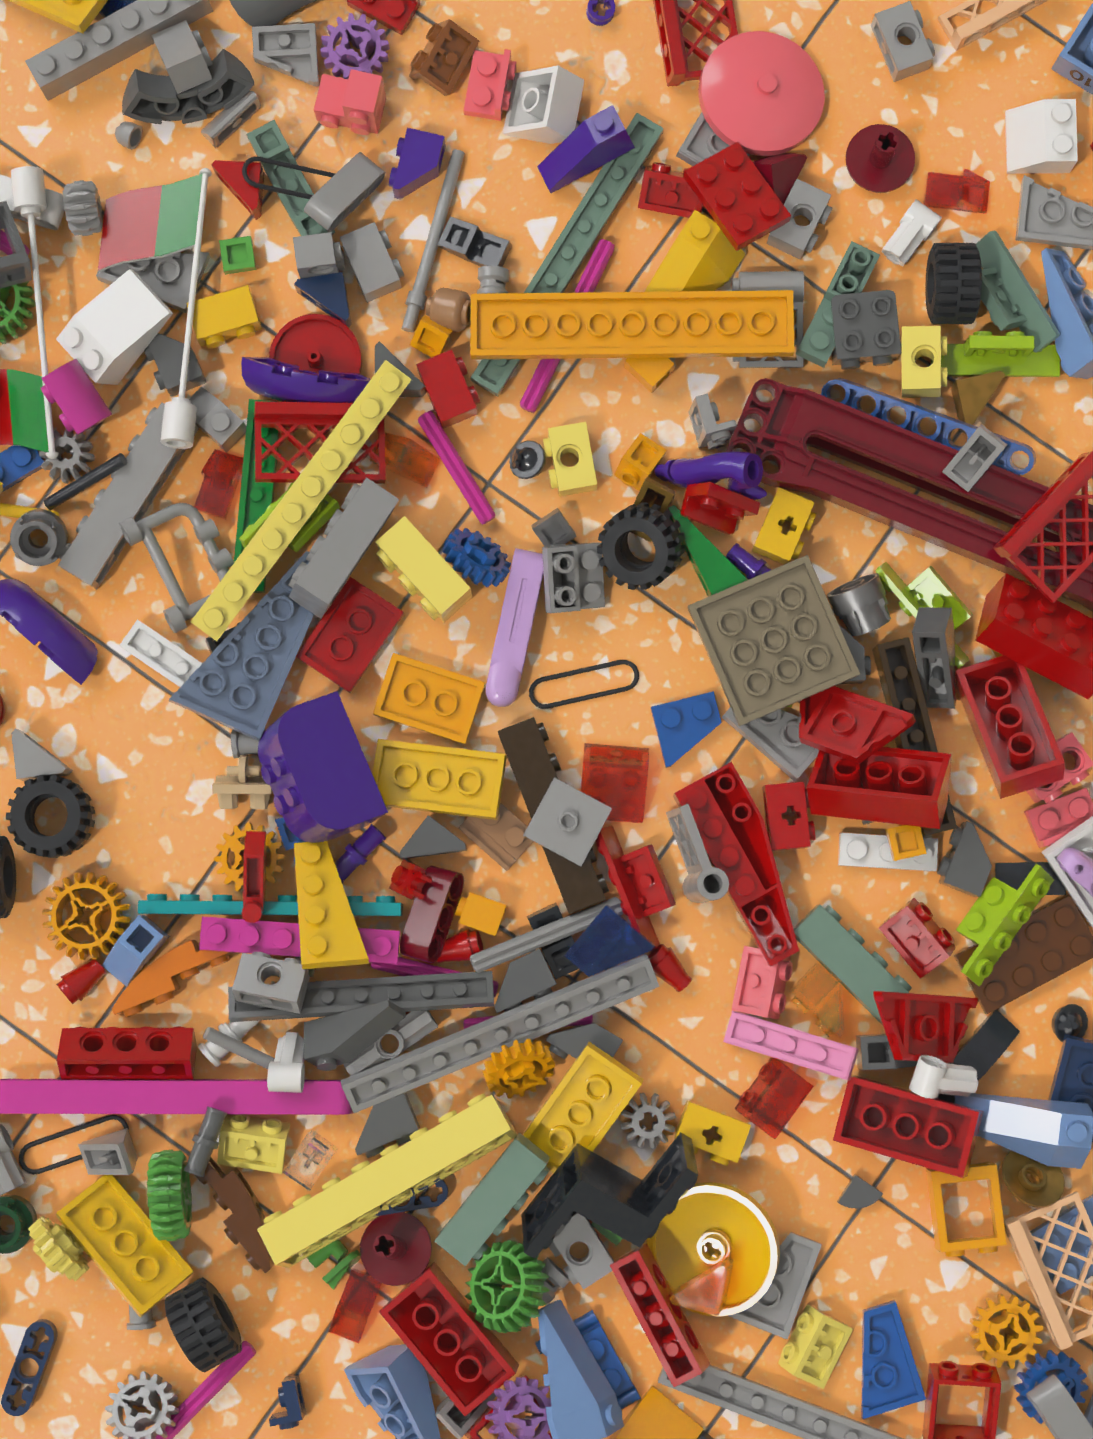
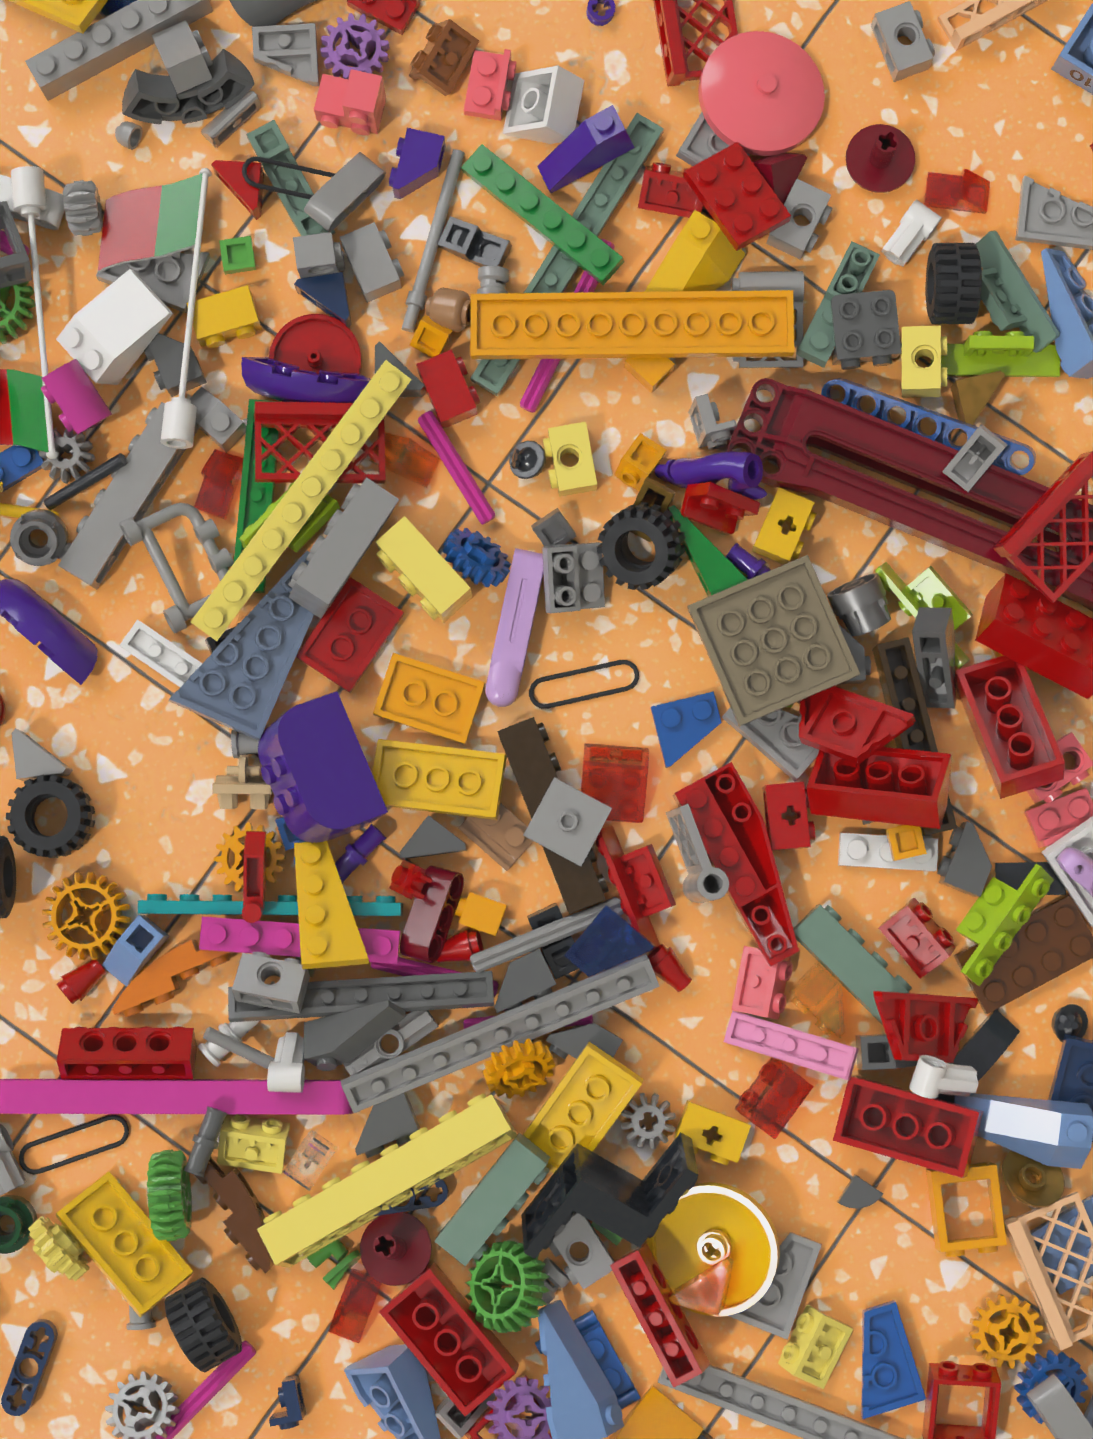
light grey slope [78,1128,138,1175] -> none
white slope [1005,99,1078,174] -> none
none -> green plate [461,144,624,286]

